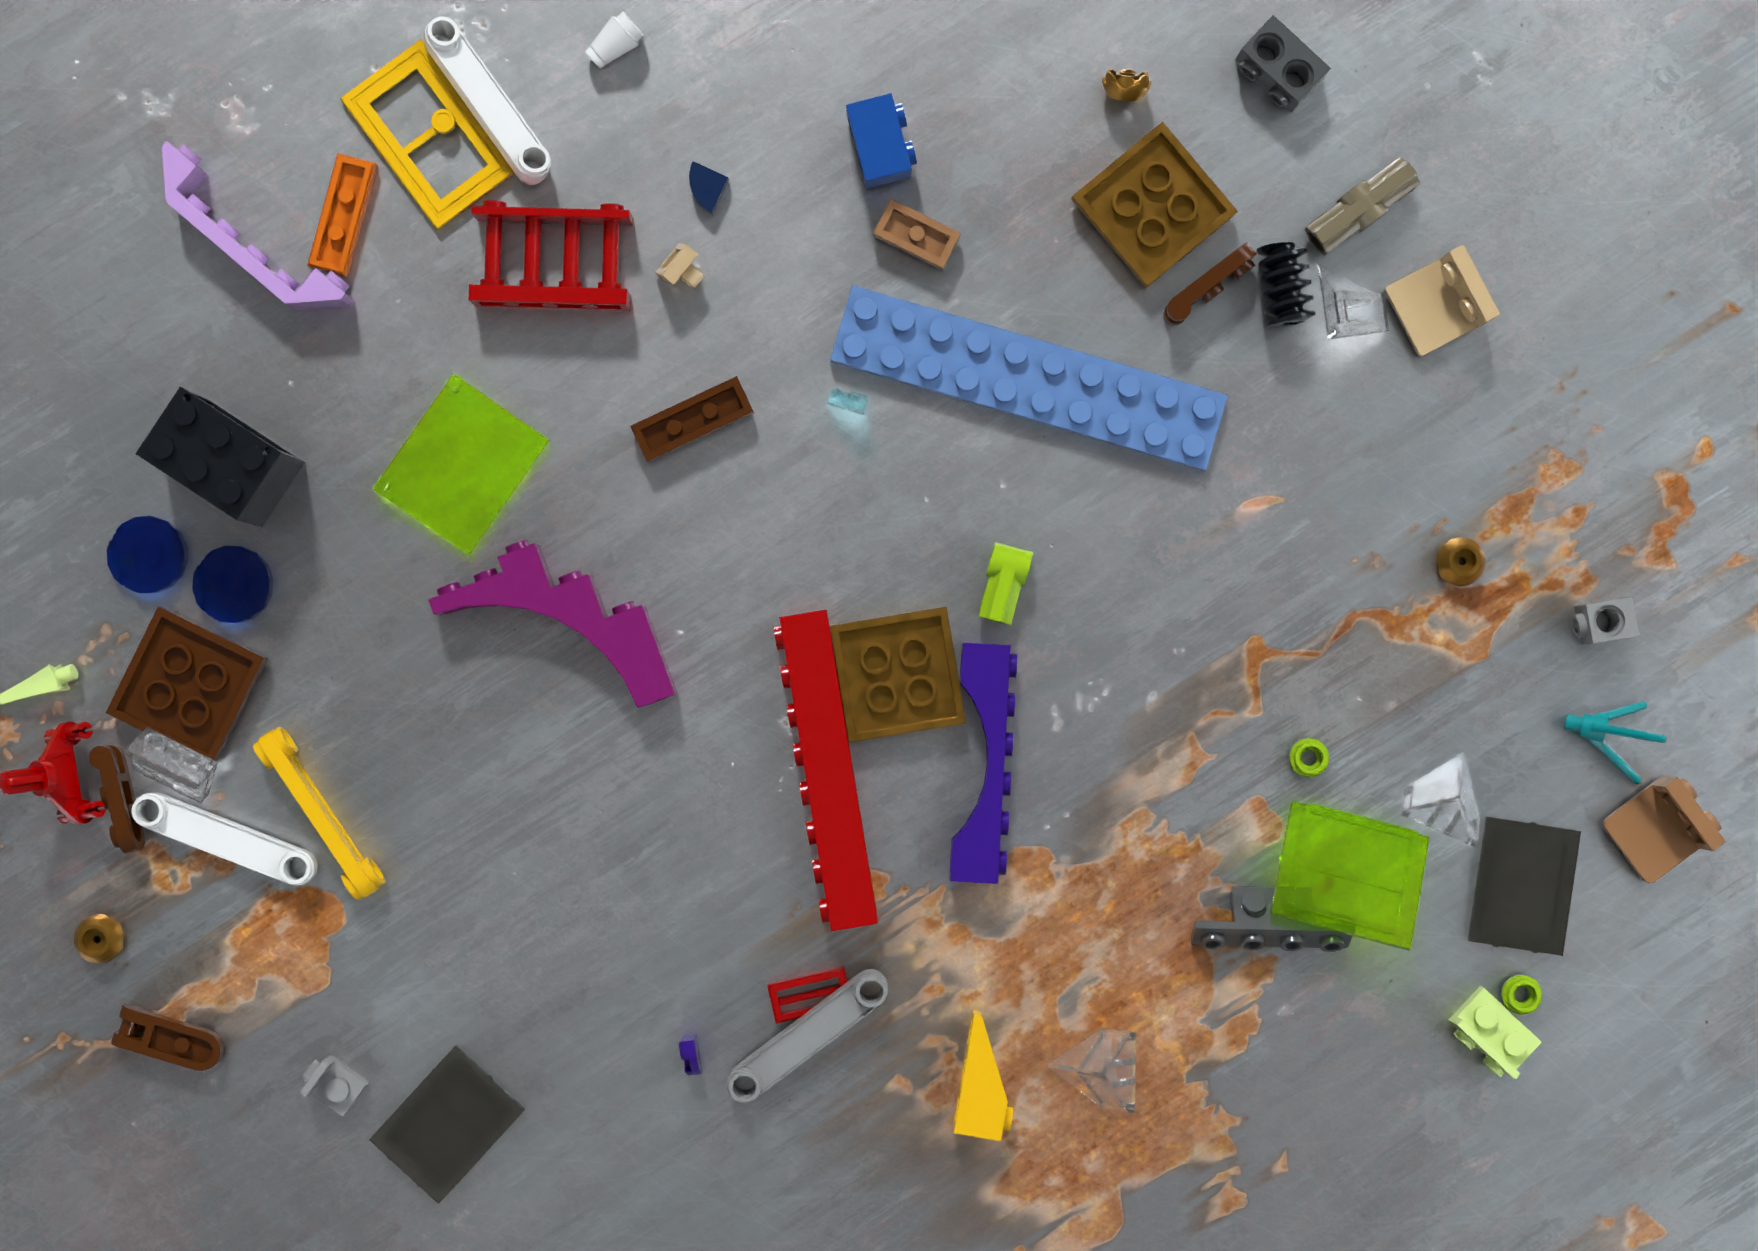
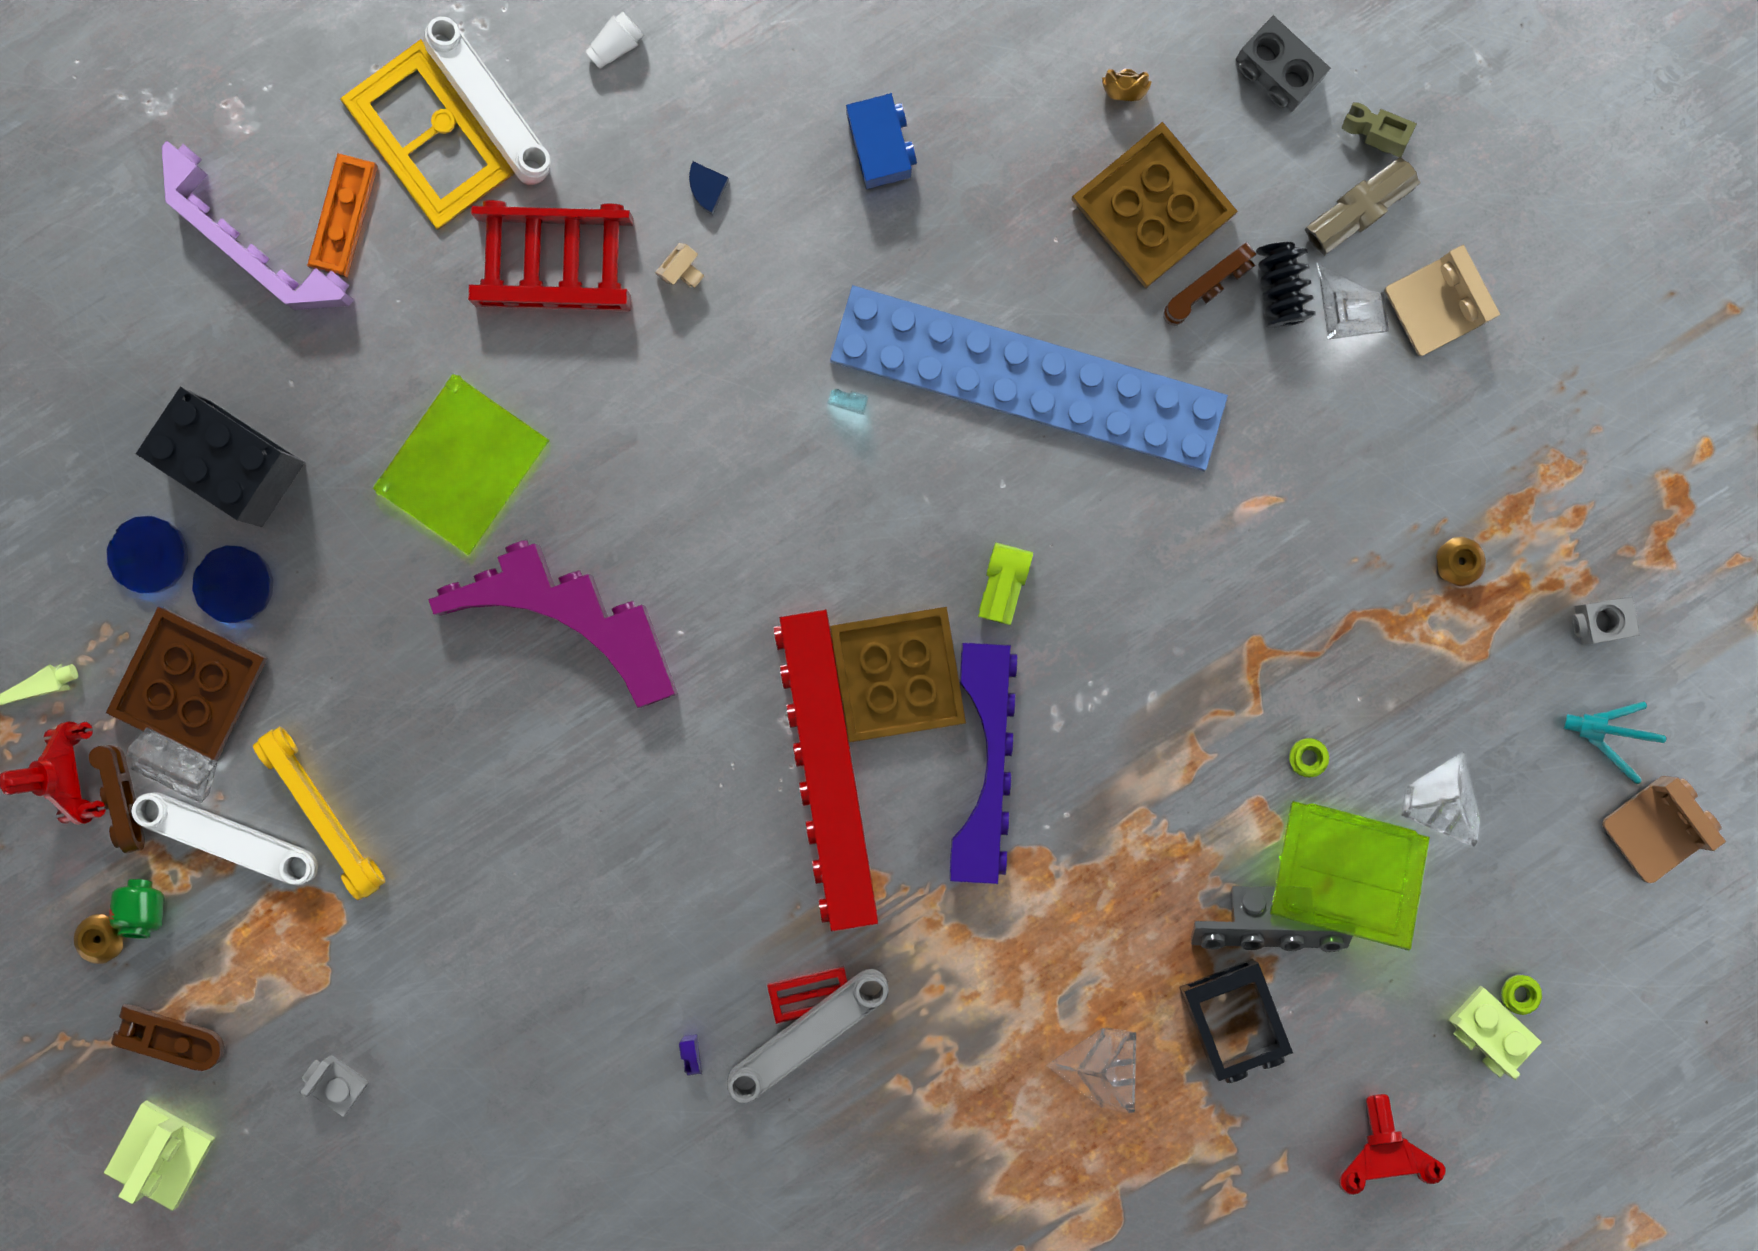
clear smoke piece [369,1045,525,1204] -> none
reddish brown plate [630,376,754,463] -> none
medium nougat plate [873,199,961,271] -> none
yellow slope [953,1009,1013,1141] -> none
clear smoke piece [1468,816,1581,956] -> none
none -> yellowish green bracket [104,1100,215,1211]
none -> green head [109,879,165,939]
none -> black window [1180,959,1293,1083]
none -> red axle [1339,1094,1446,1195]
none -> olive plate [1341,102,1417,158]

